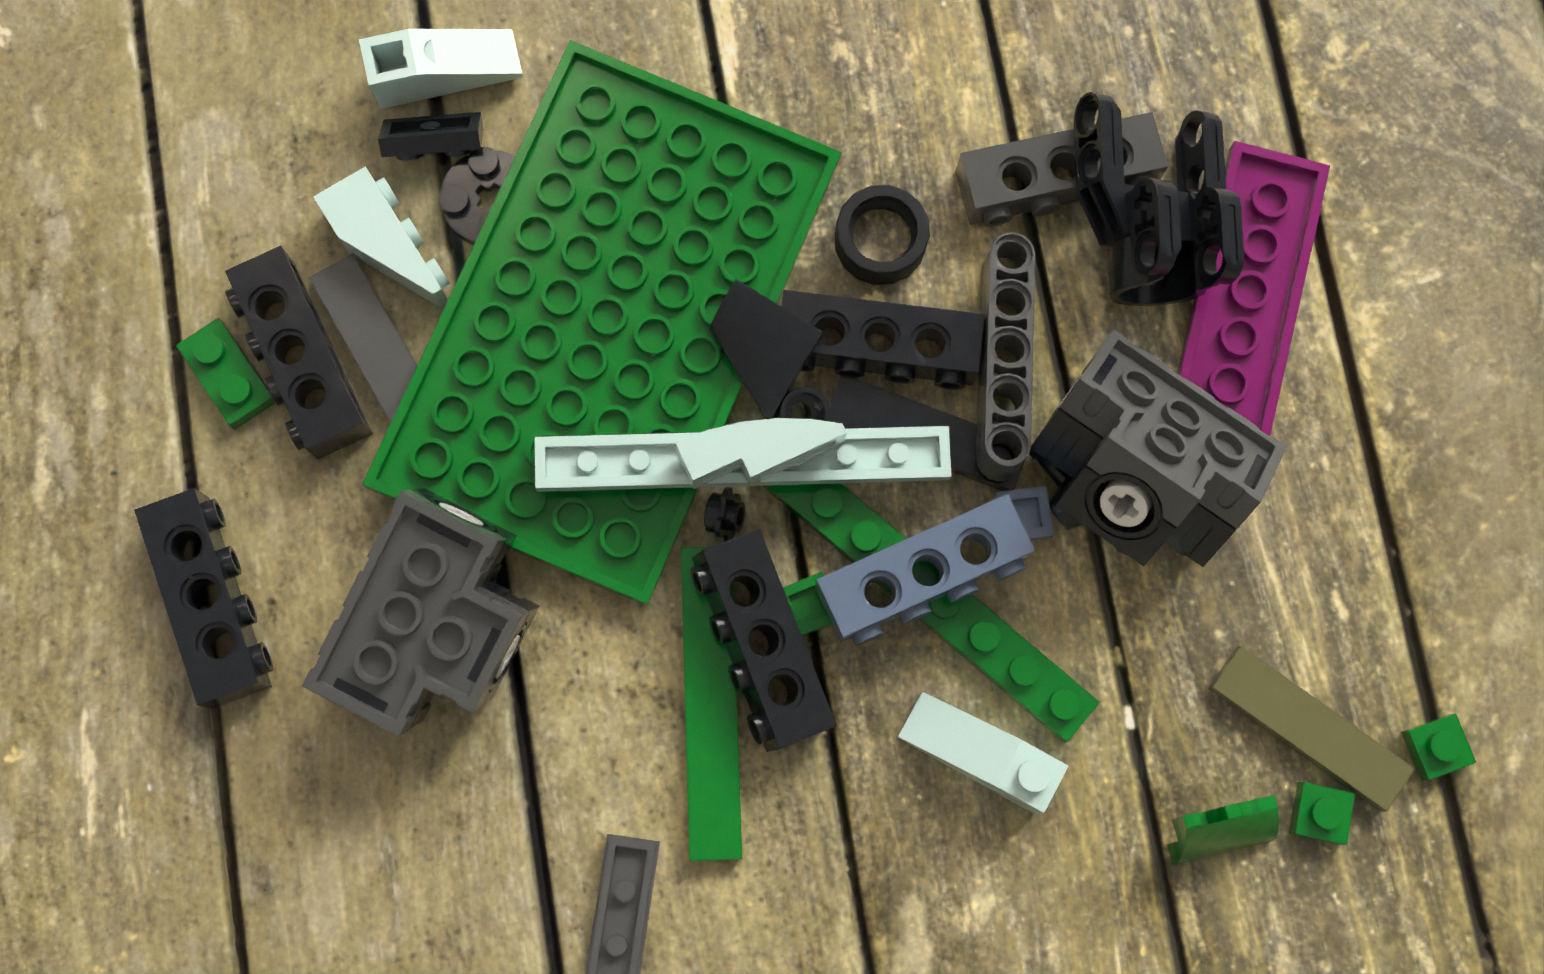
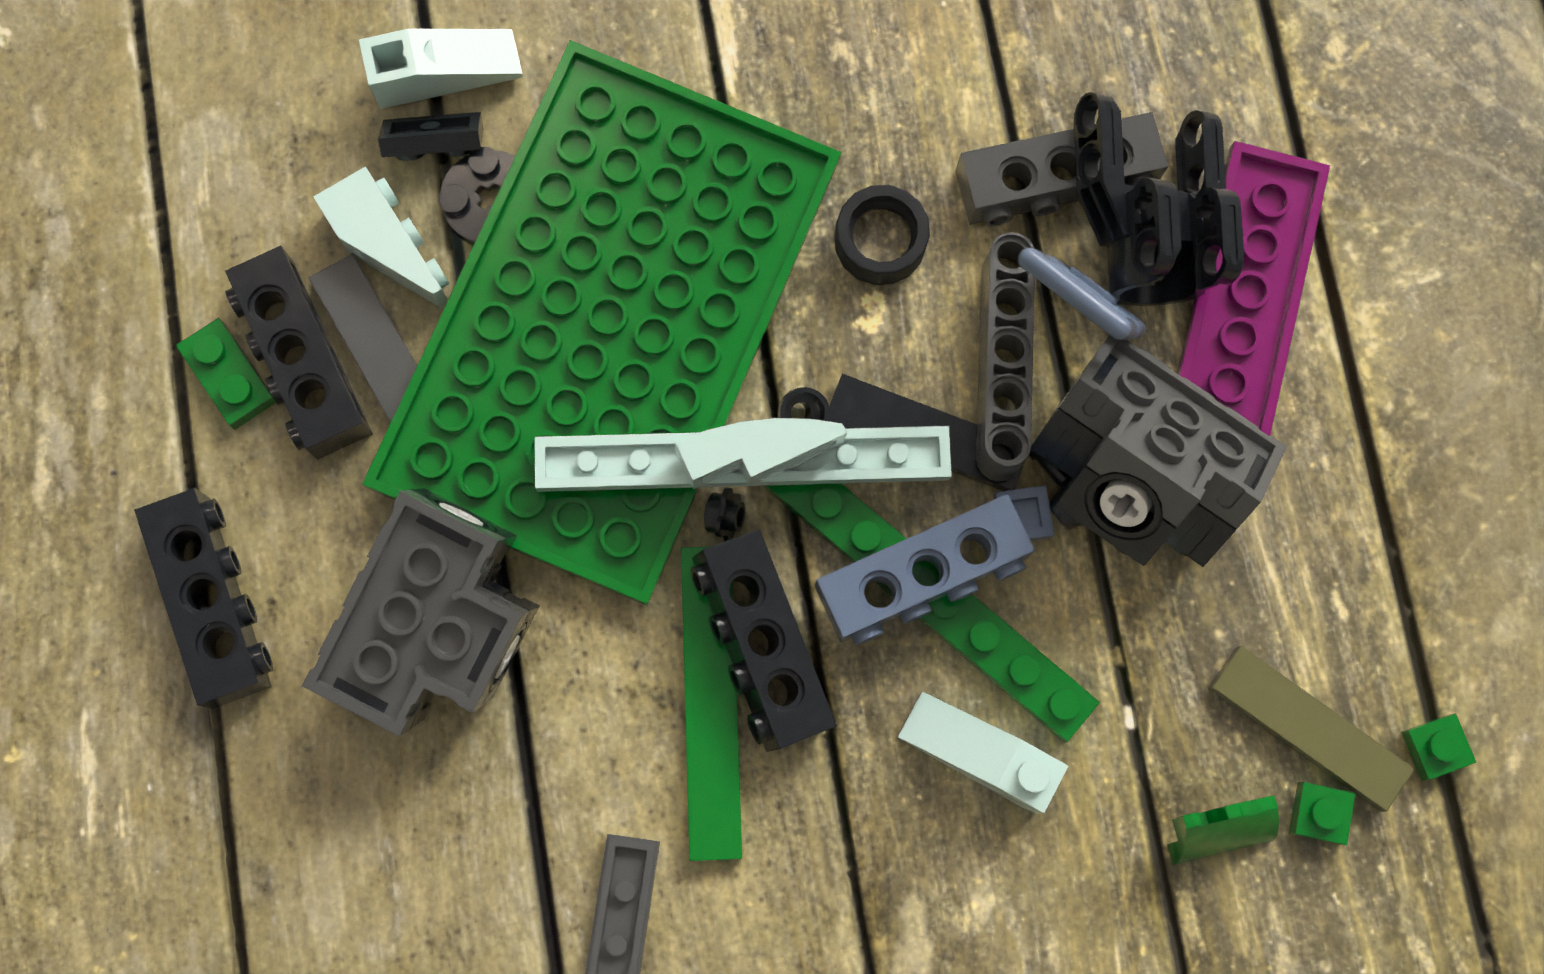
black slope [709,279,823,419] -> none
black brick [781,290,985,390] -> none
green plate [783,572,832,637] -> none
none -> sand blue bar [1018,248,1146,340]

